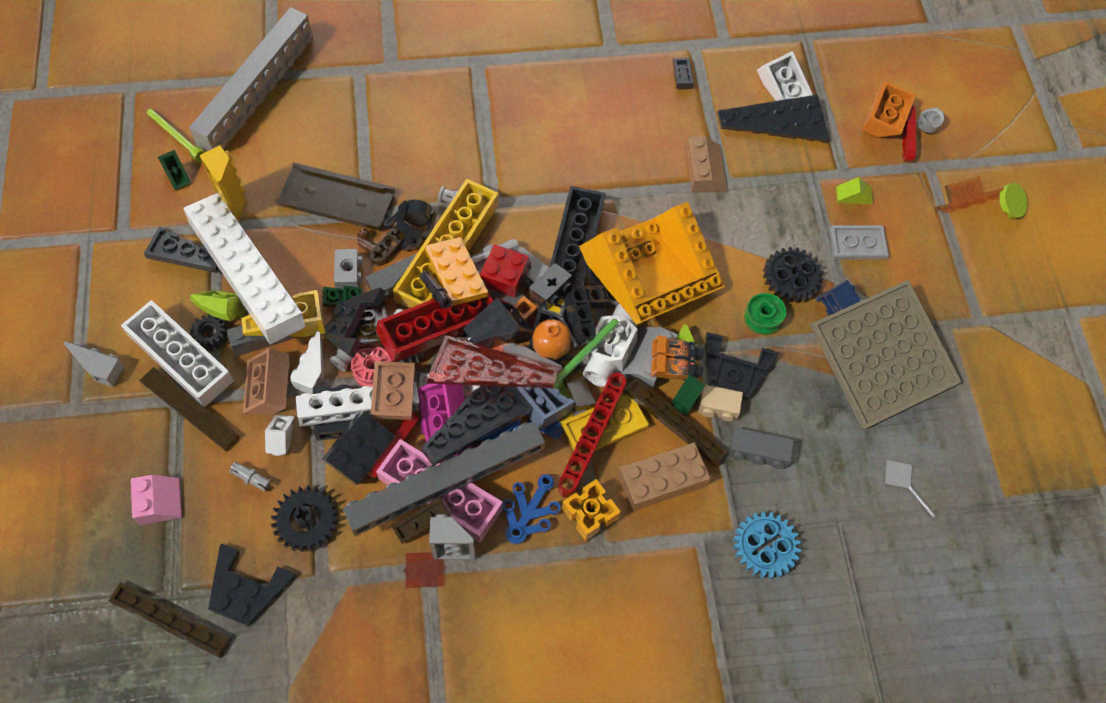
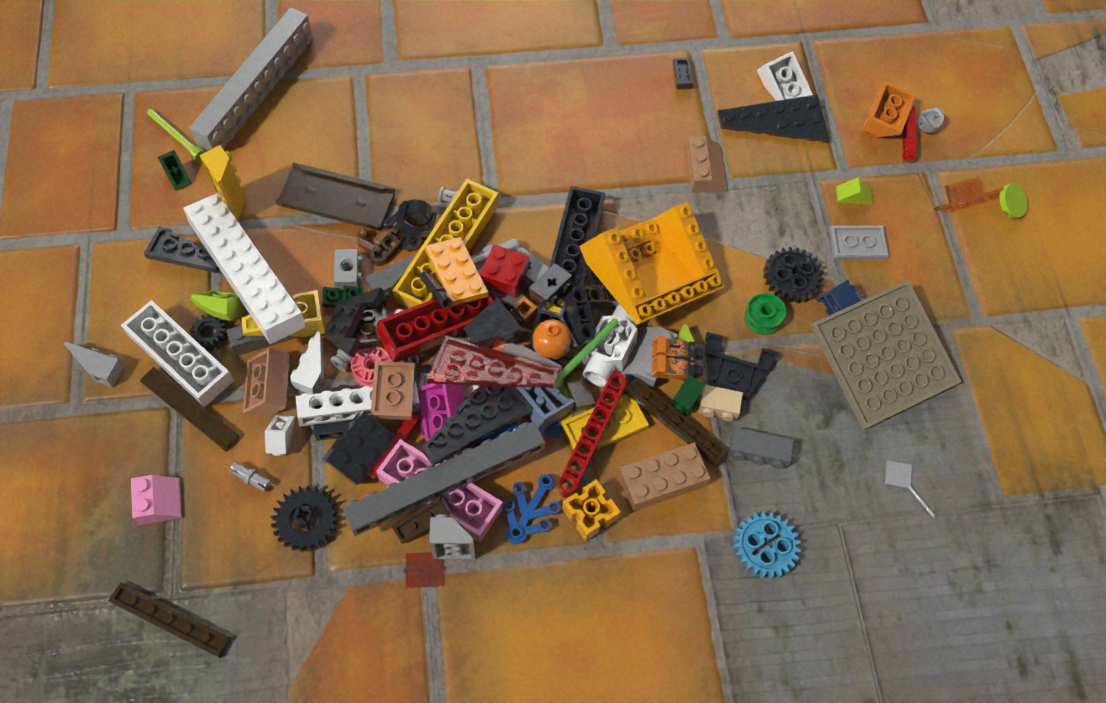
black wing [208,543,296,627] -> none

